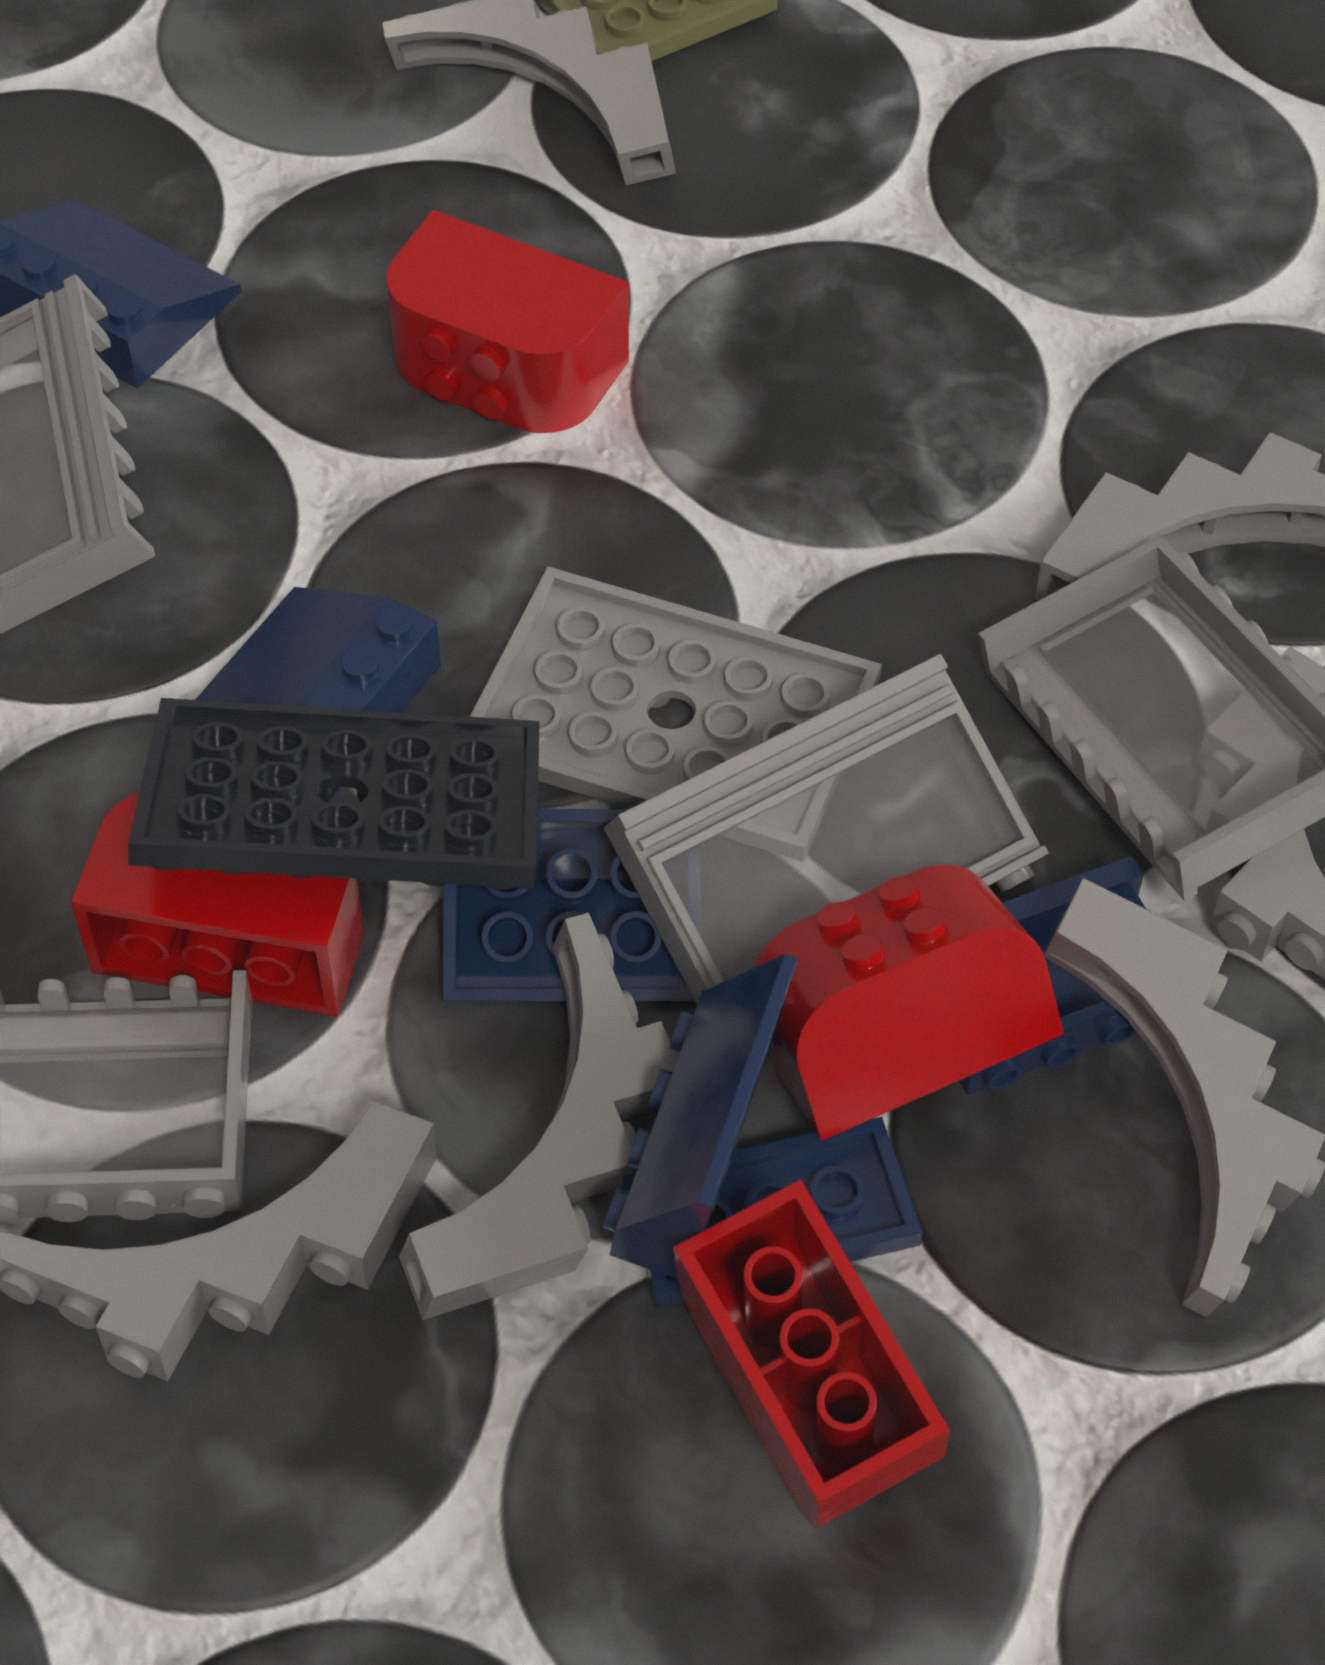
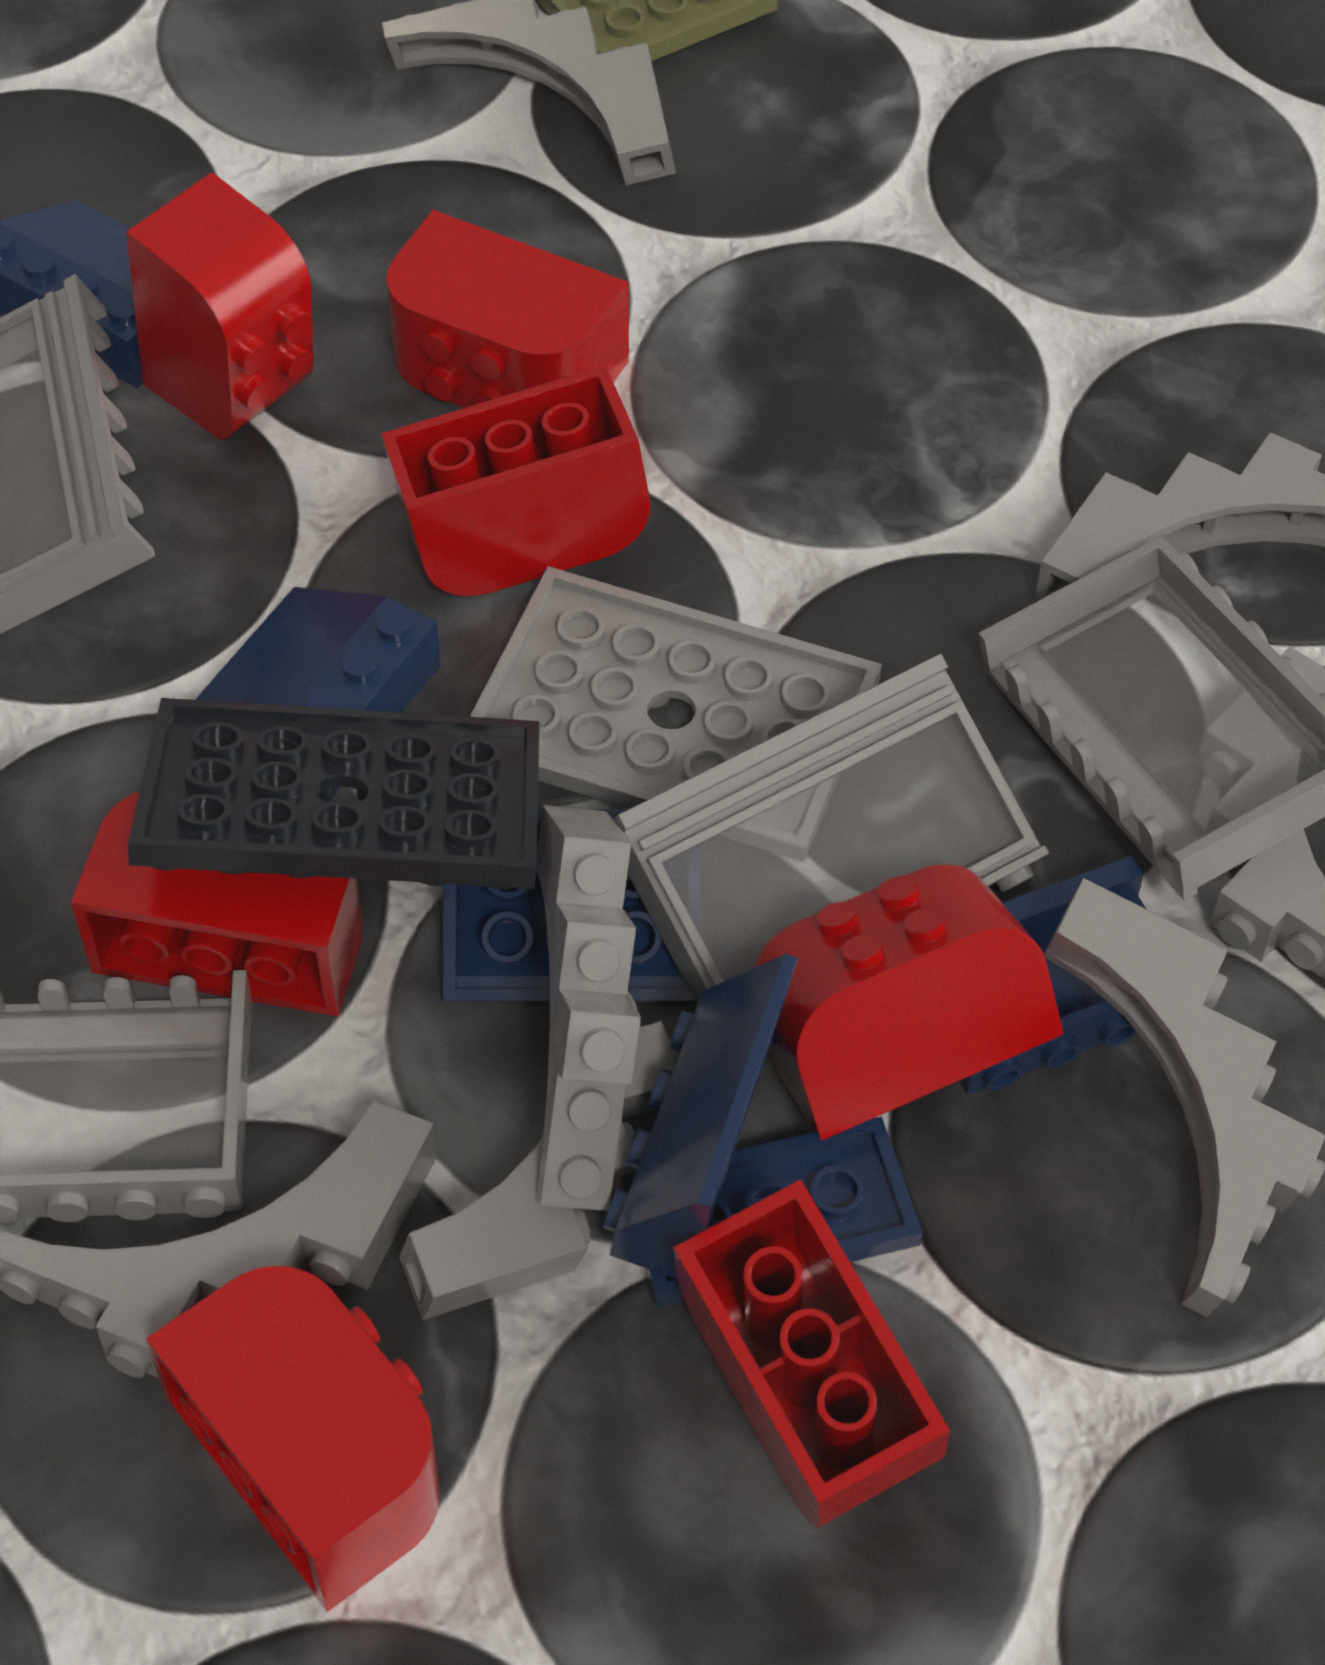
none -> red brick [126,172,314,439]
none -> red brick [146,1266,440,1612]
none -> red brick [381,365,651,596]
none -> light grey arch [536,805,641,1211]

